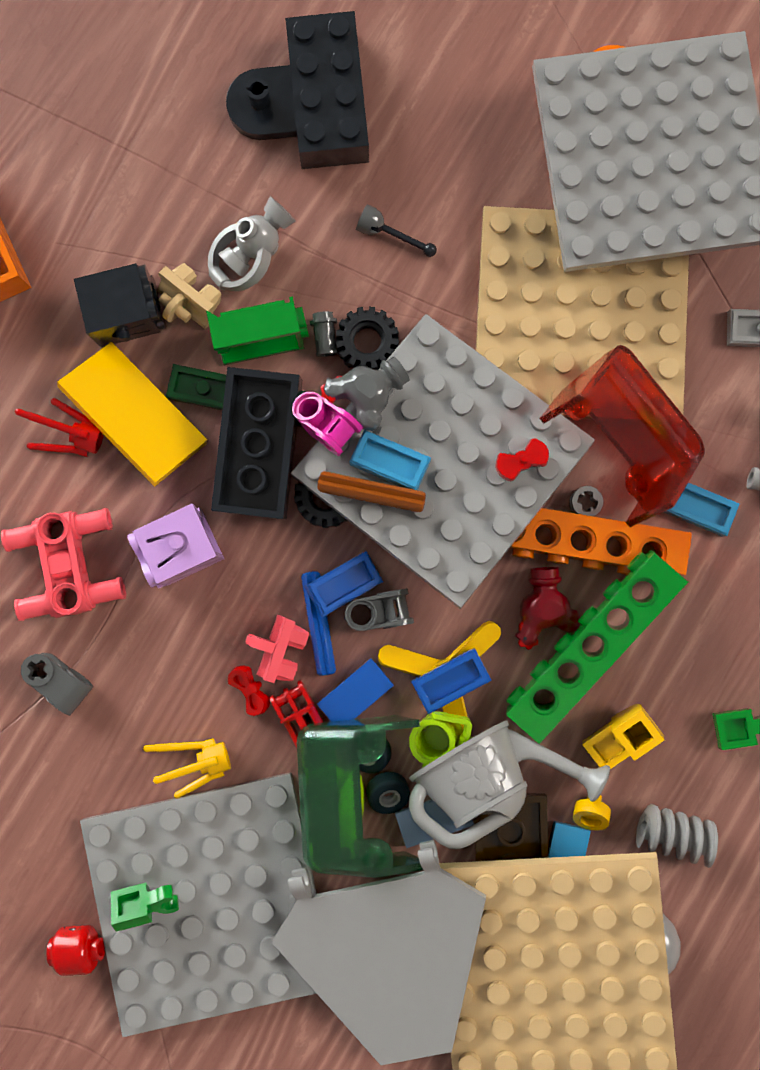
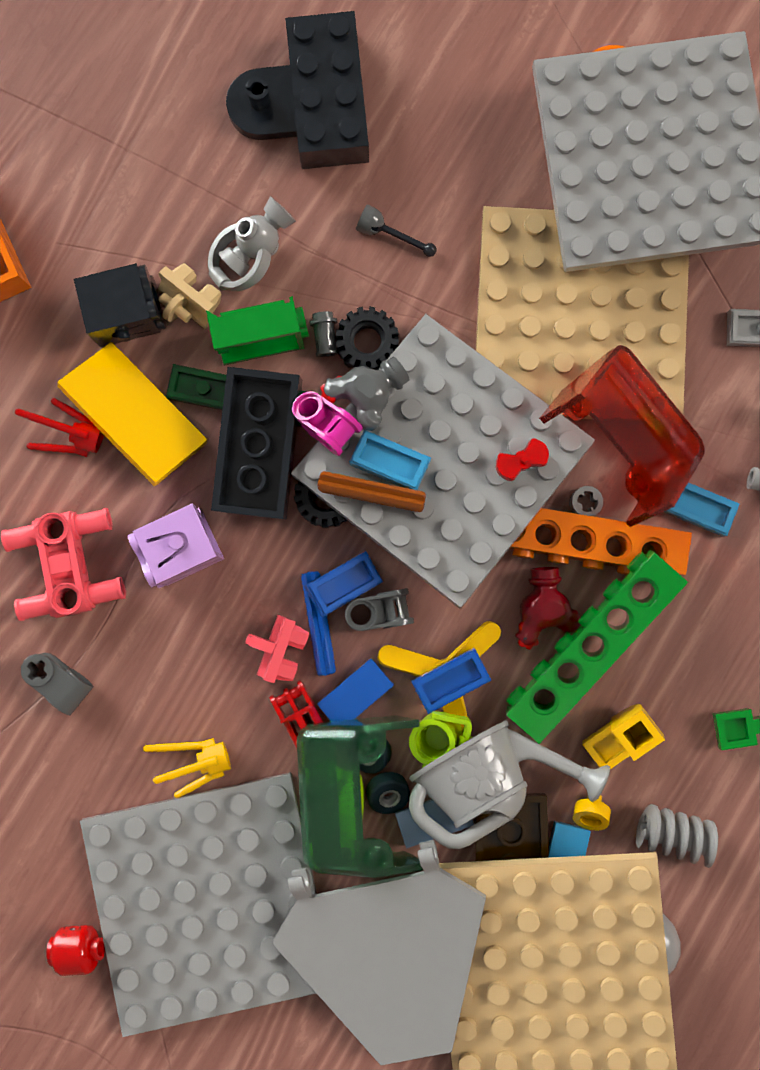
plate [111,882,179,932] -> none
red piece [228,665,270,716] -> none

